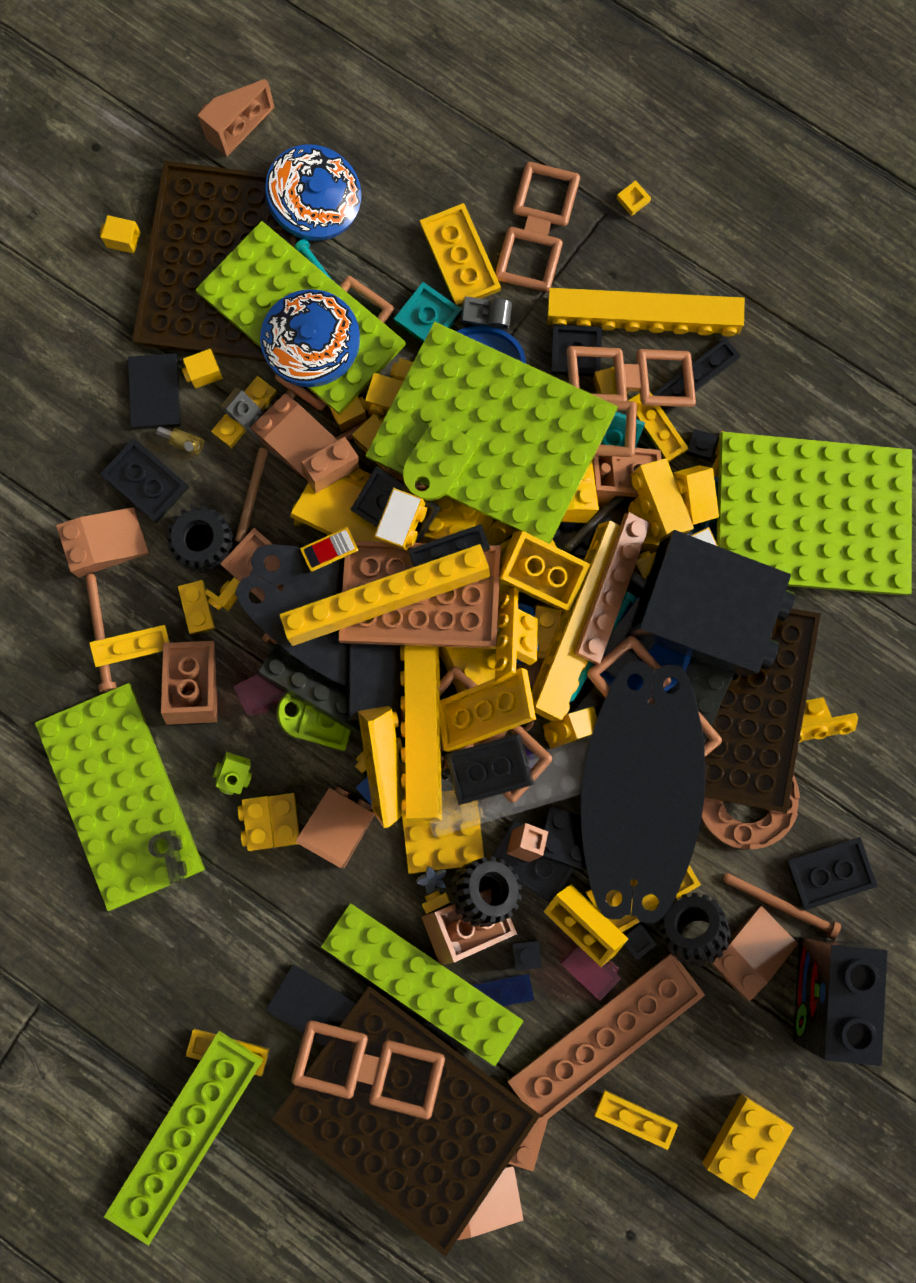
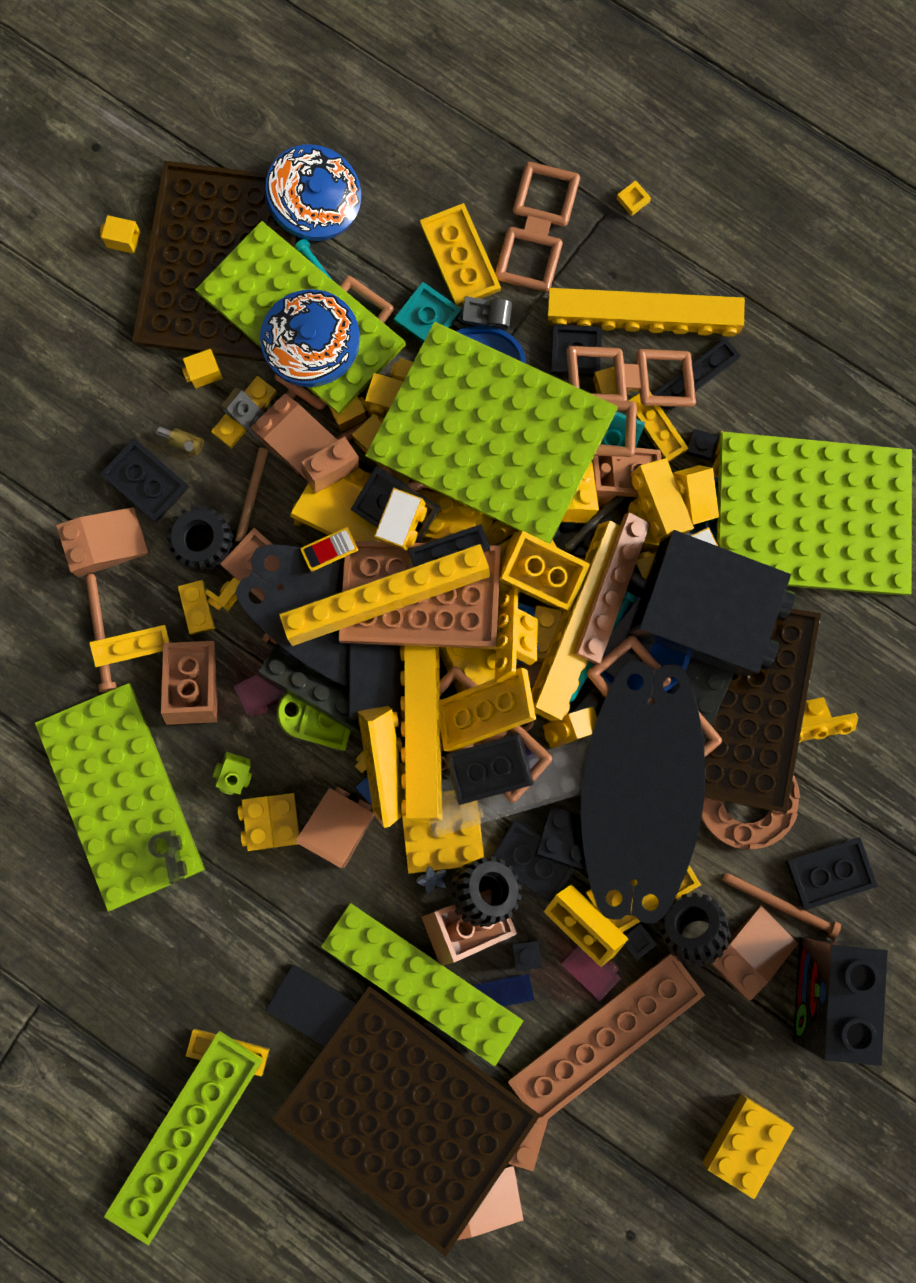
black tile [128,353,181,429] -> none
nougat slope [198,79,275,157] -> none
nougat bar [291,1020,445,1119] -> none
lime plate [403,417,479,501] -> none
yellow plate [422,890,450,914] -> none
nougat panel [507,823,548,862] -> none
yellow plate [594,1090,678,1150] -> none

